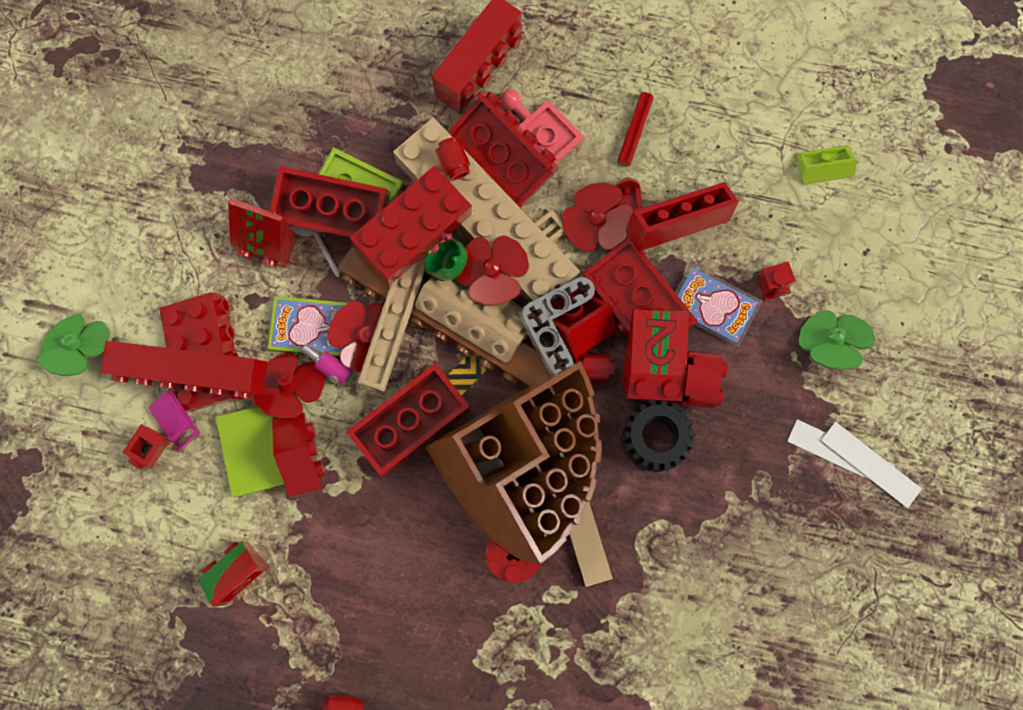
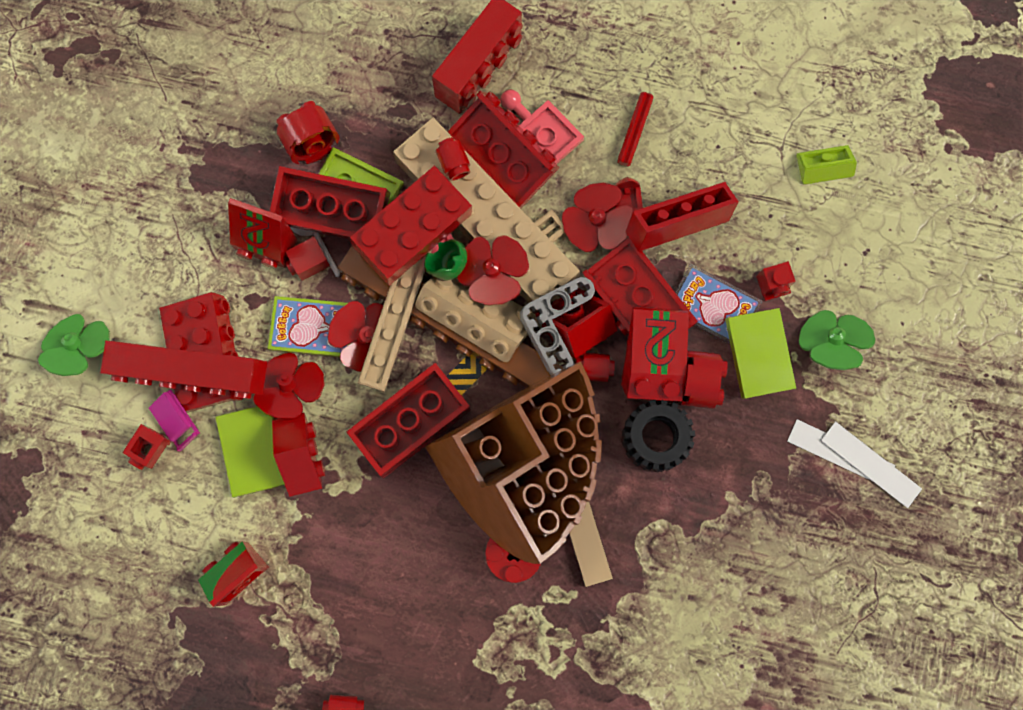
dark pink piece [301,344,352,386] -> none
none -> red brick [276,101,340,164]
none -> red brick [285,237,330,281]
none -> lime tile [725,308,796,399]

